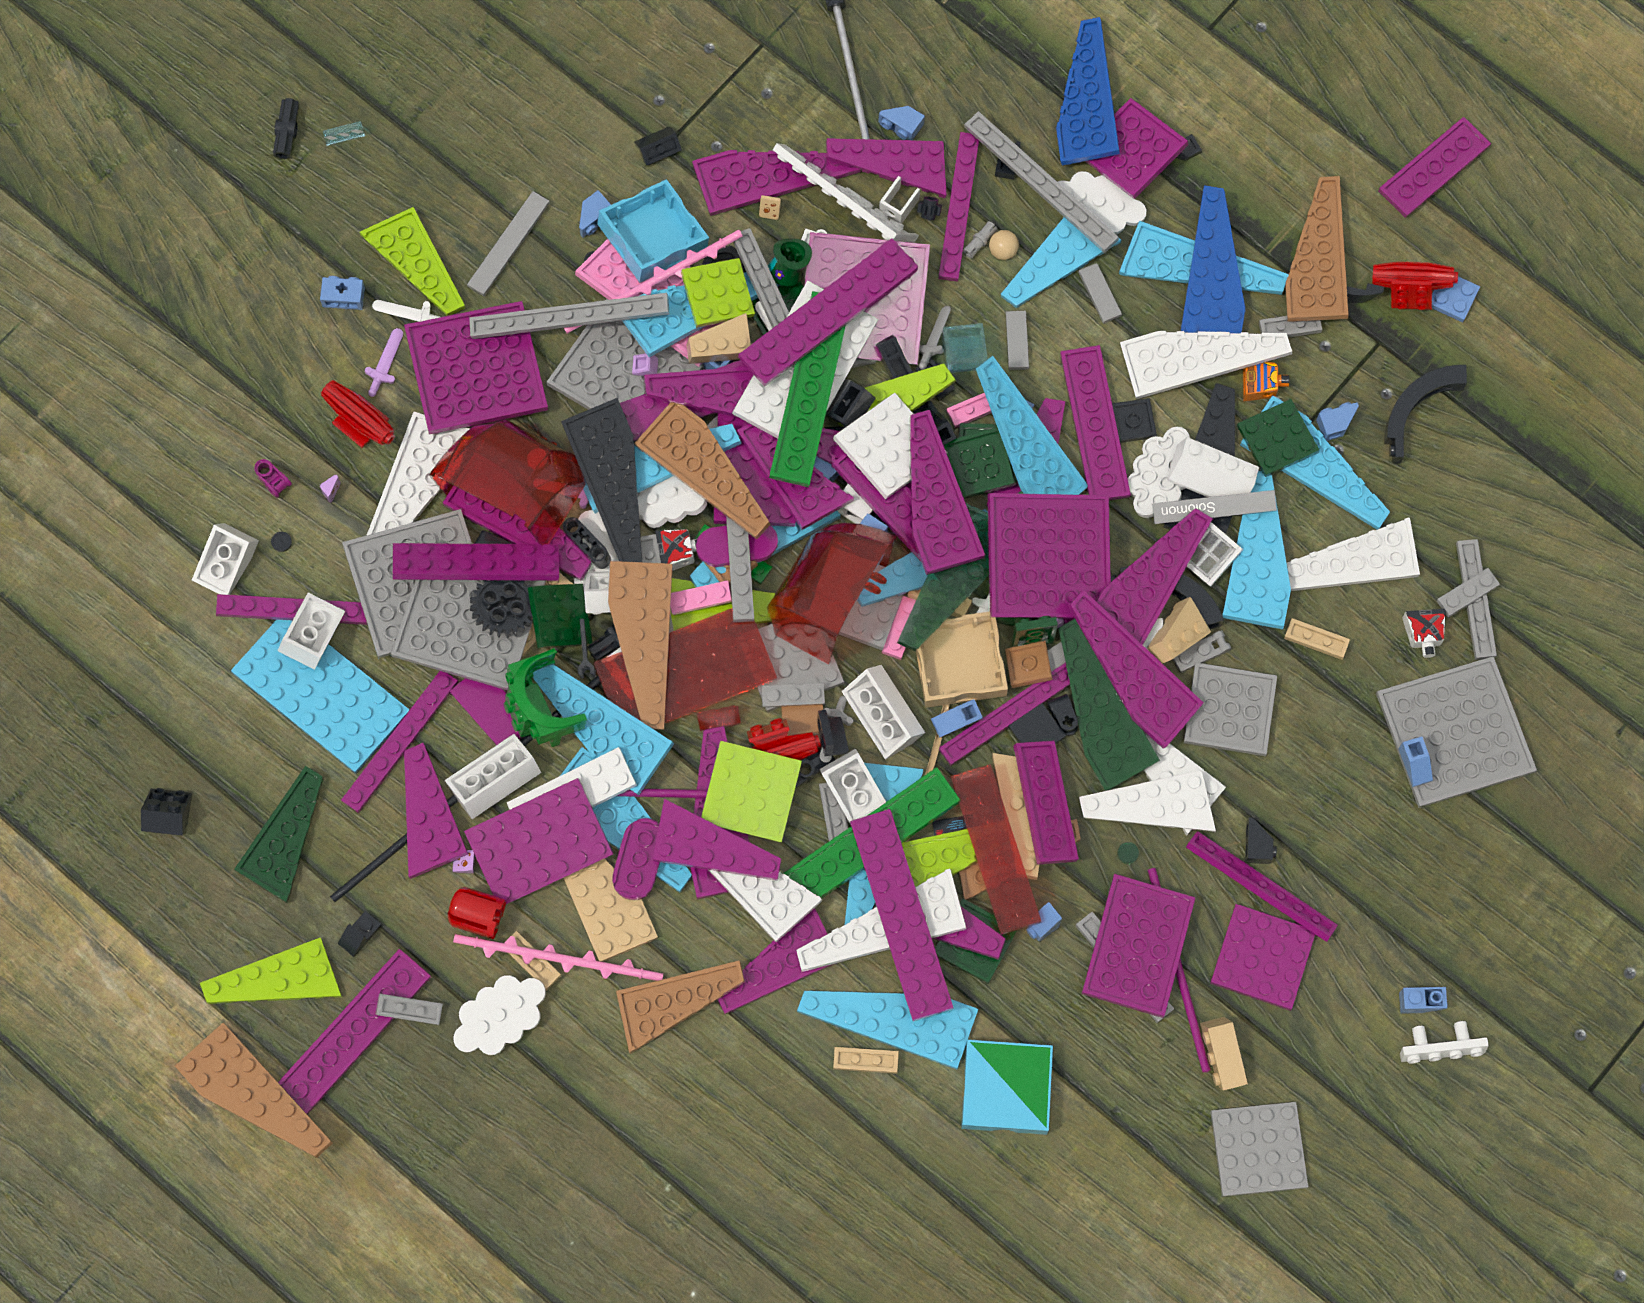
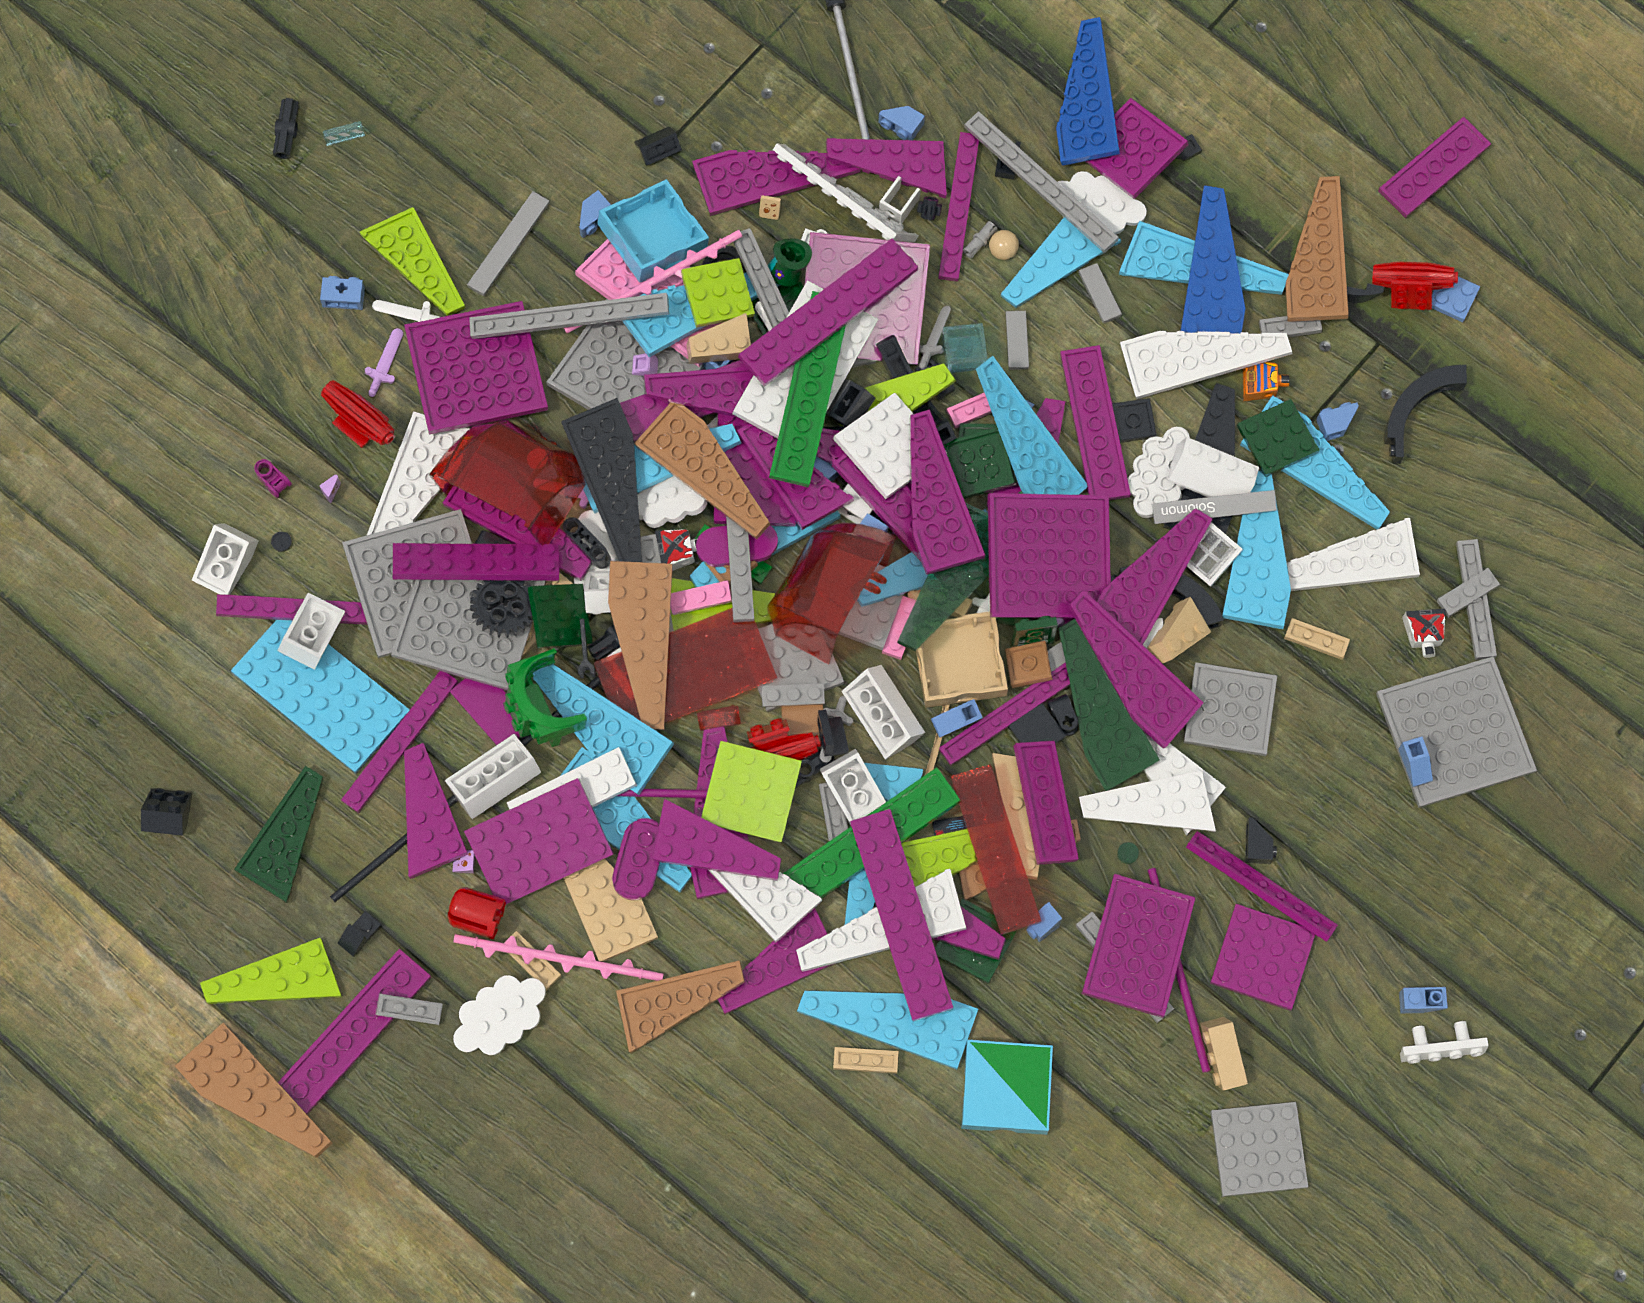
light grey plate [1172,630,1232,674] -> none

